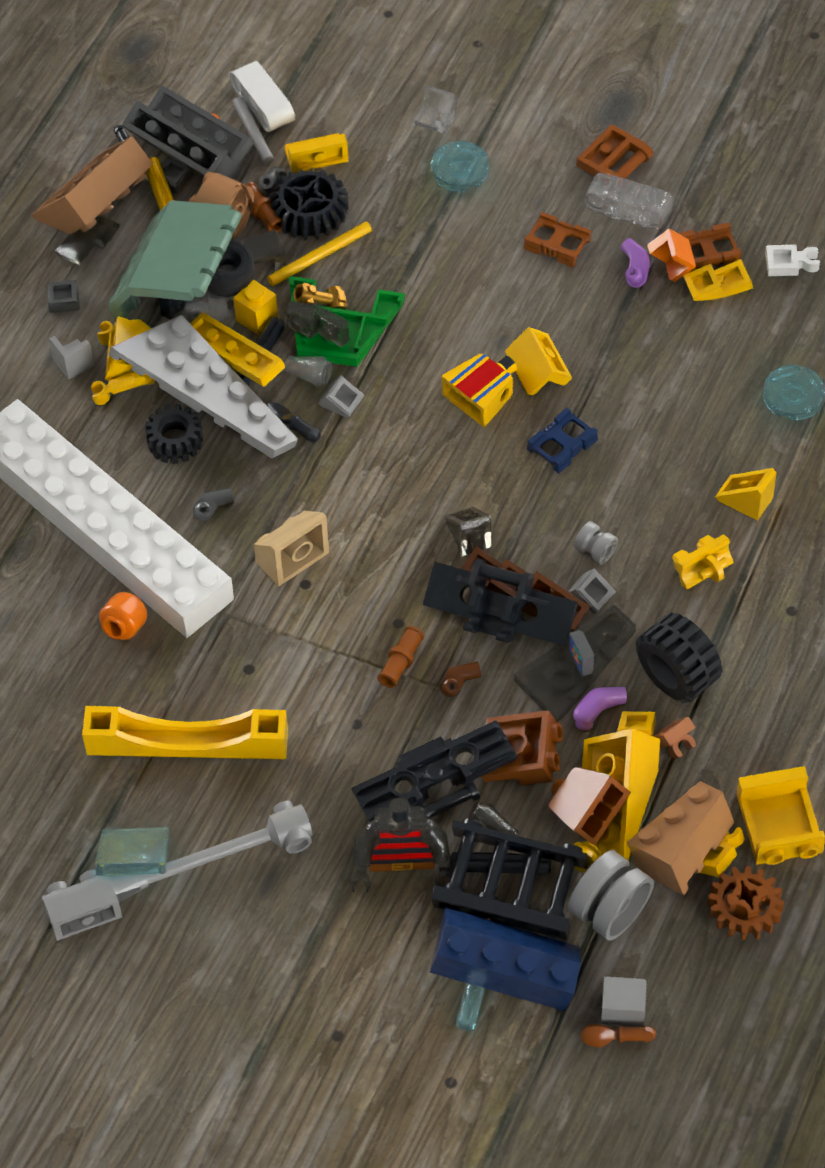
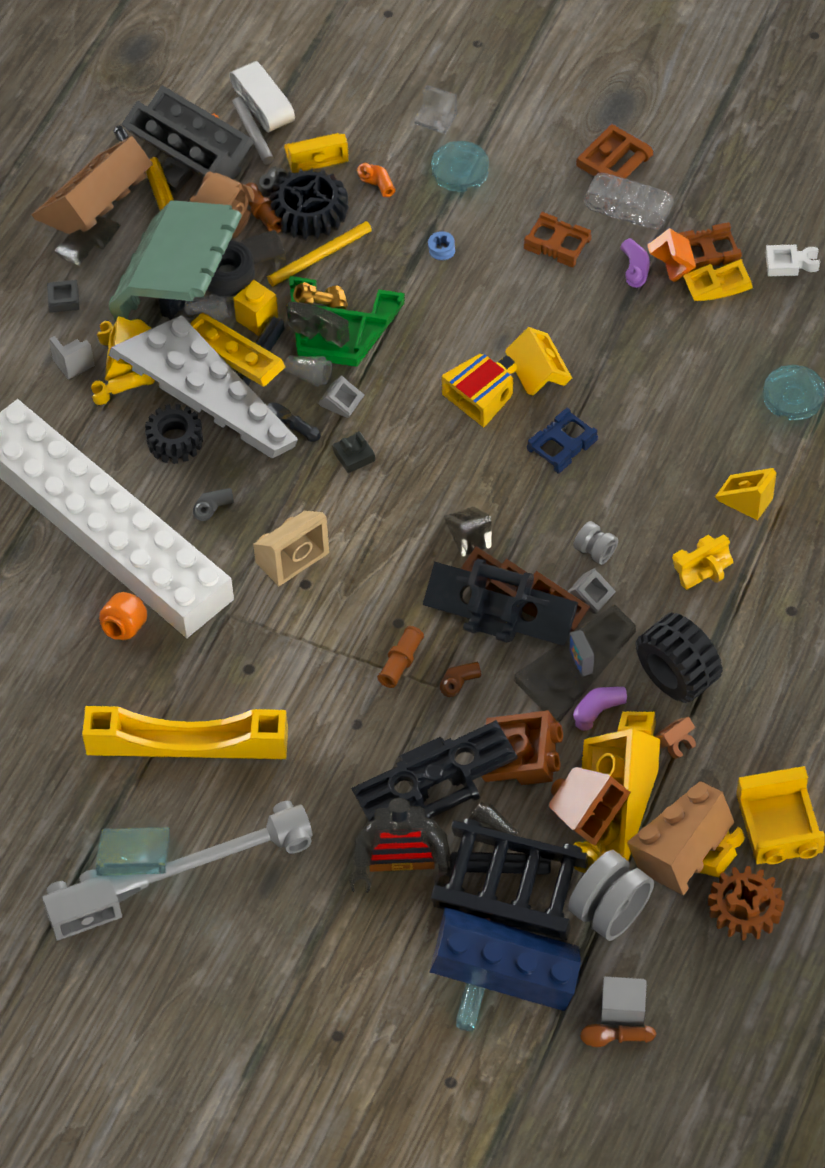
none -> pearl dark grey tile [333,431,375,473]
none -> orange arm [357,163,395,197]
none -> medium blue bush [428,231,455,260]

